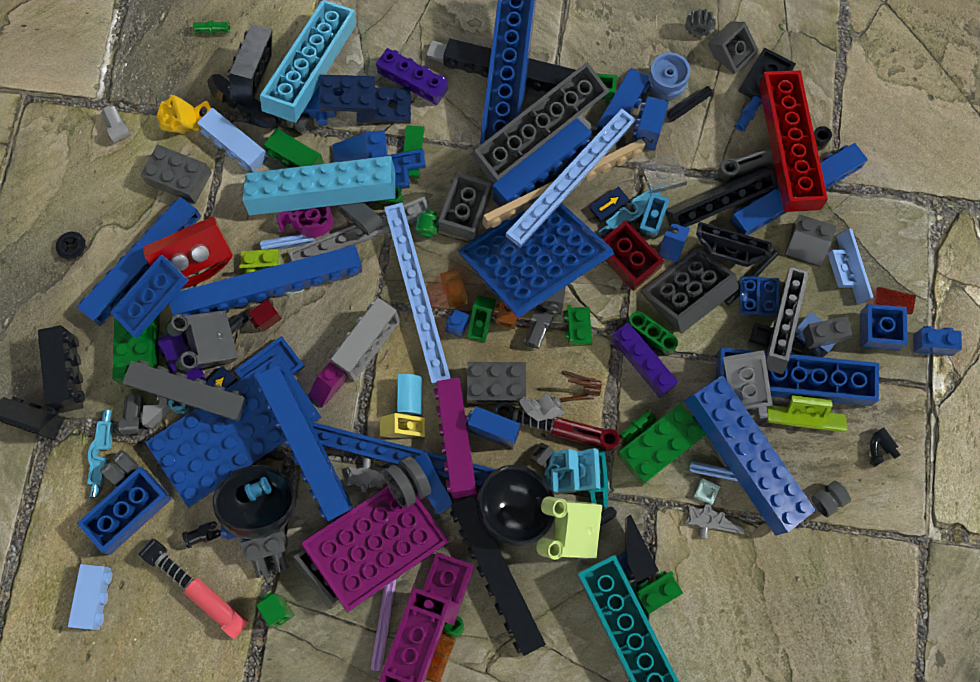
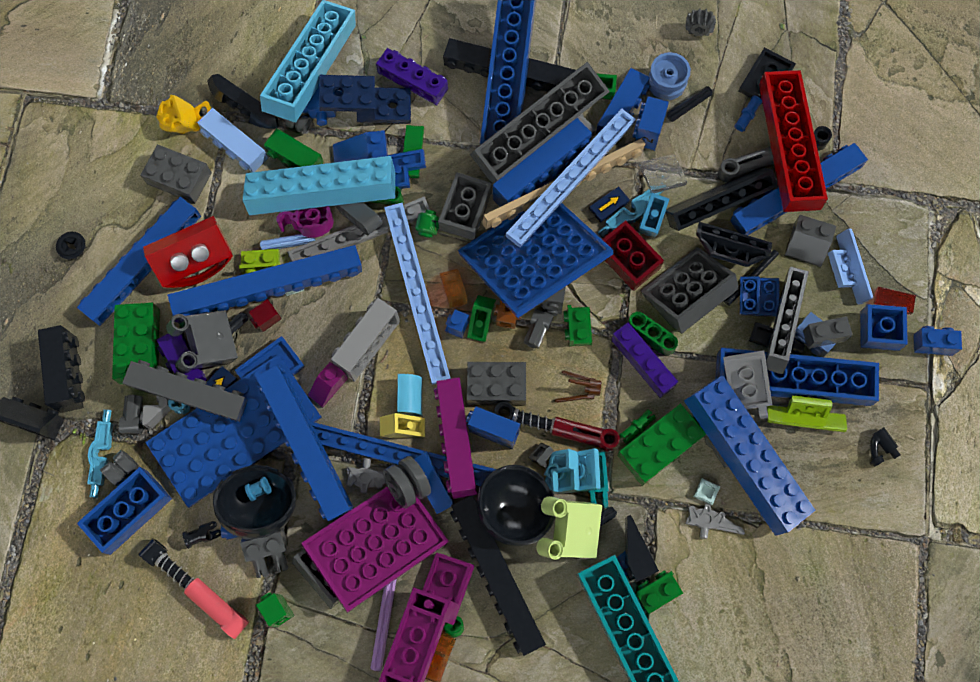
light blue brick [68,564,112,630] -> none
light grey piece [100,106,131,143] -> none
blue plate [110,254,189,339] -> none
green pin [193,20,231,35] -> none
black brick [227,24,272,105] -> none
light grey tile [426,40,447,63] -> none
light grey slope [519,393,565,421] -> none
blue hinge [659,224,690,262] -> none
light blue axle [689,461,738,481] -> none
dark grey slope [708,21,759,74] -> none
dark grey wheel [811,480,851,518] -> none

